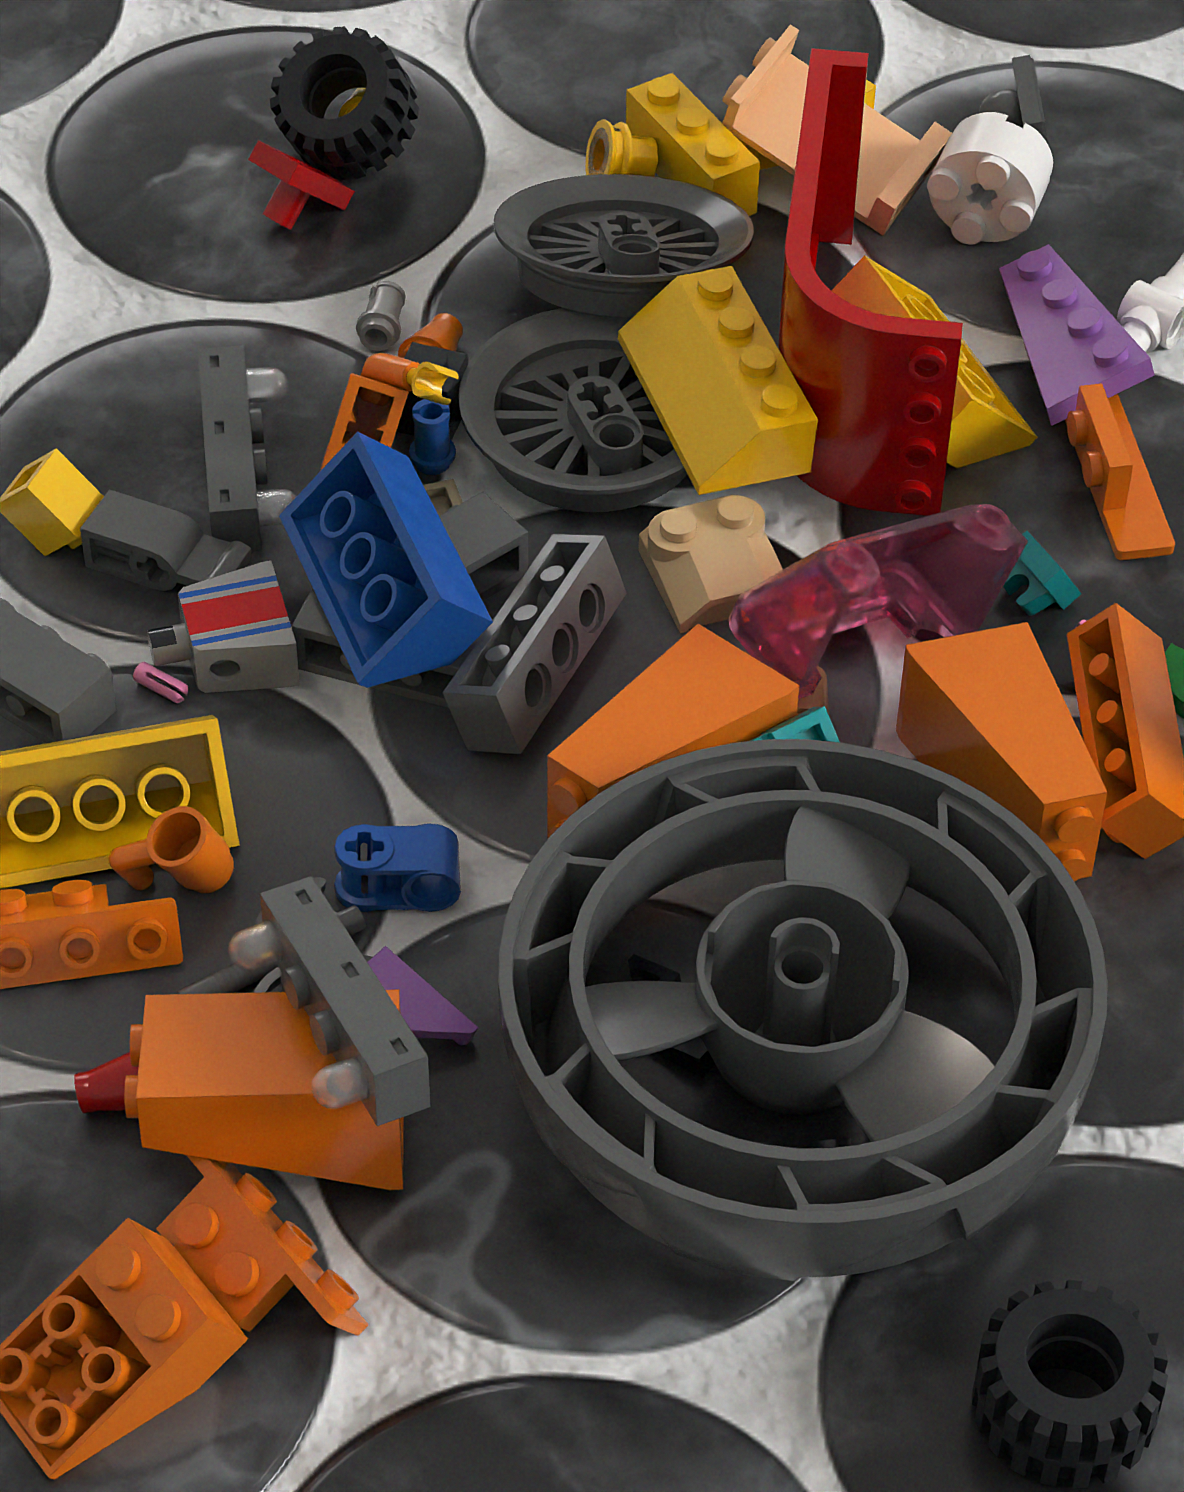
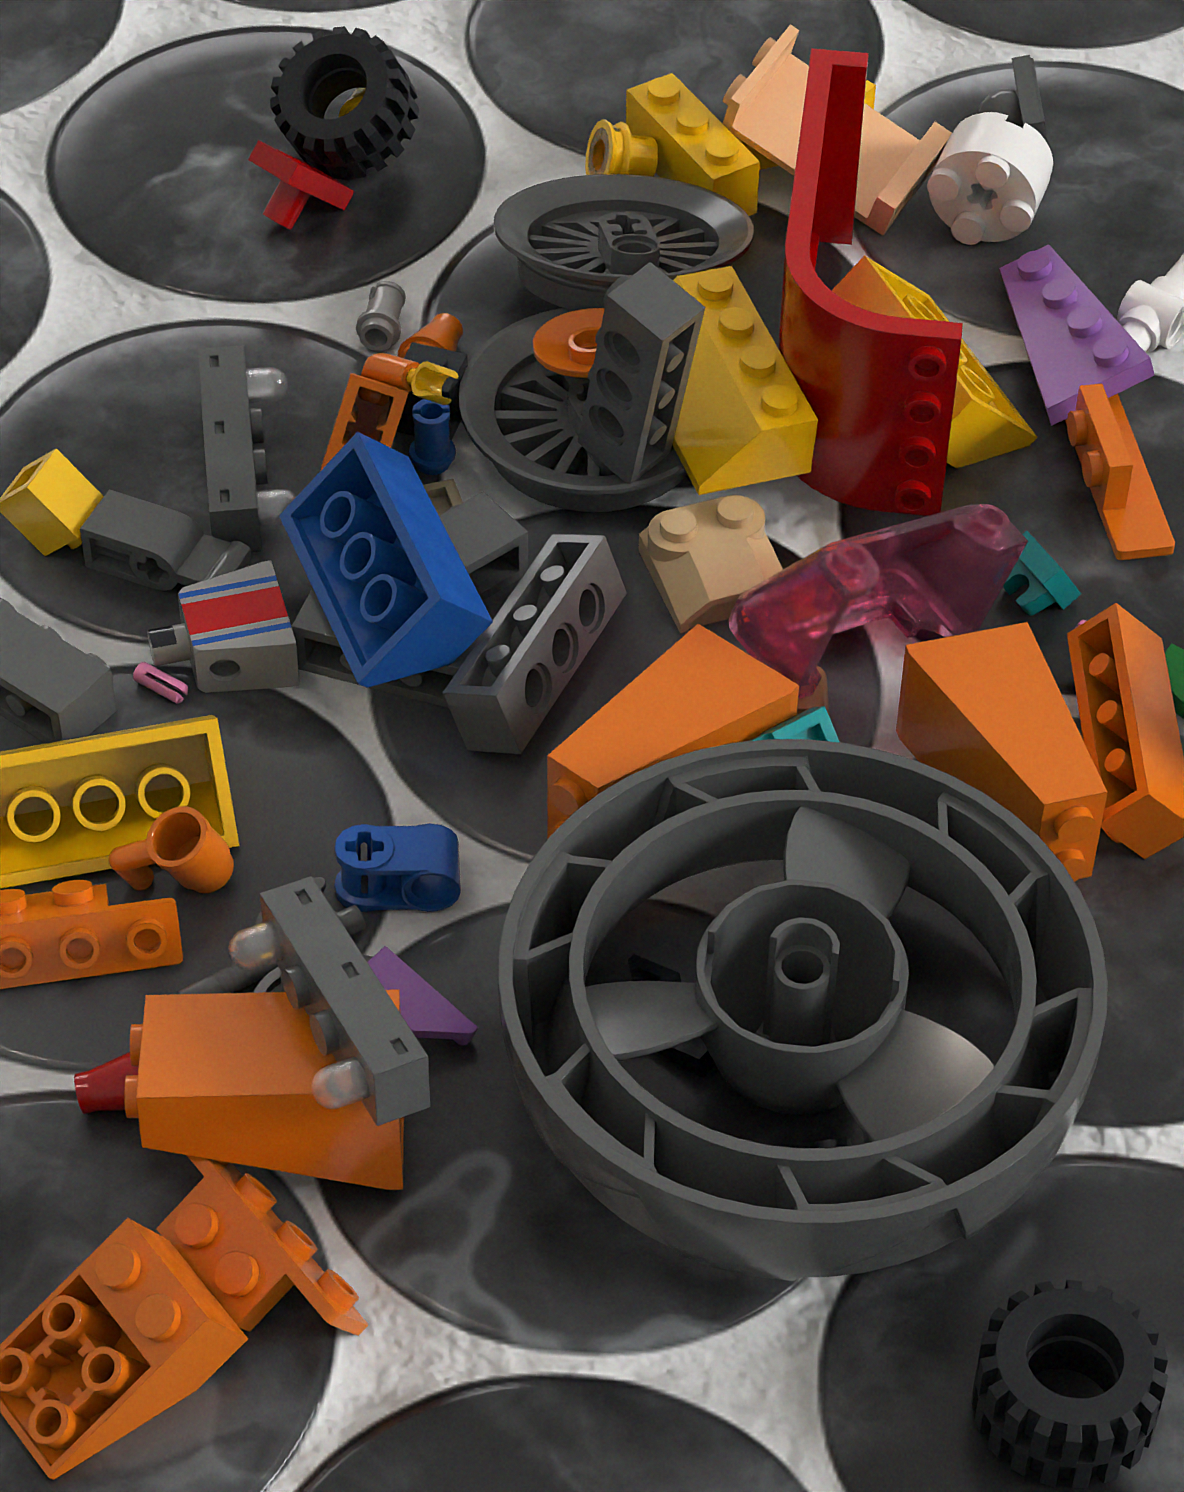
none -> orange dish [533,308,605,378]
none -> dark grey brick [578,262,705,484]

